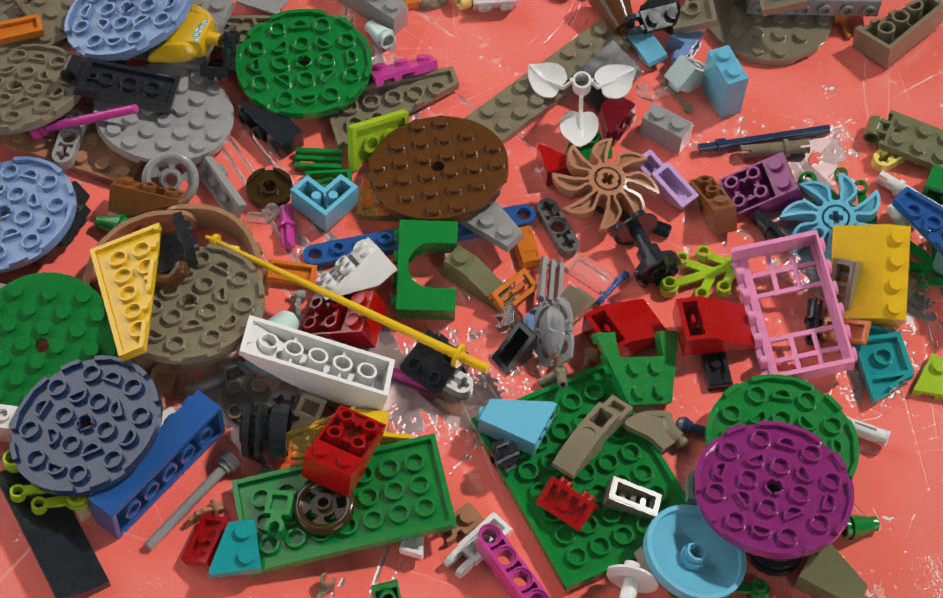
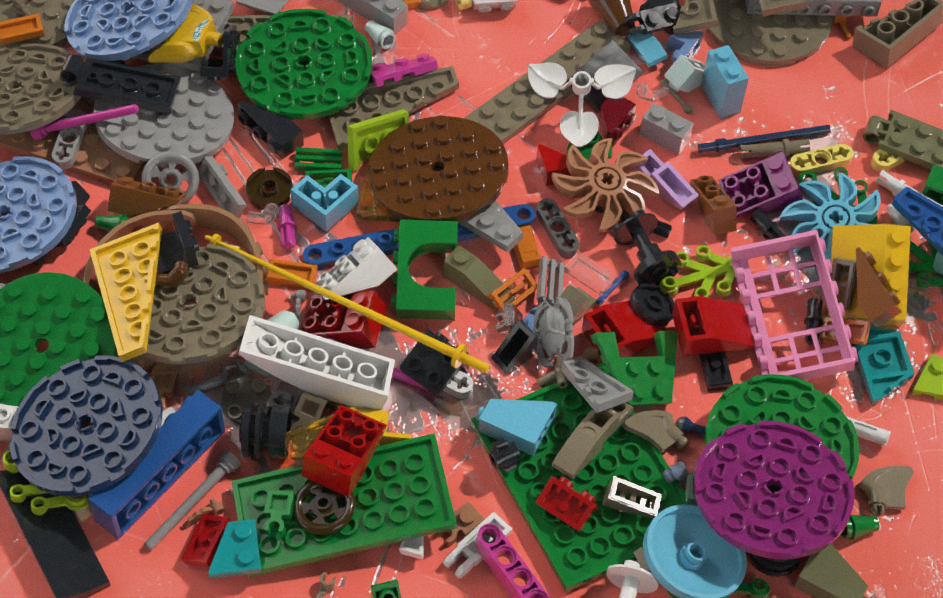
none -> light grey wing [561,356,634,413]
none -> black tile [630,283,675,326]
none -> sand blue arm [663,462,689,483]
none -> light yellow beam [789,144,853,177]
none -> dark orange slope [856,247,902,328]
none -> dark tan arm [858,466,914,517]

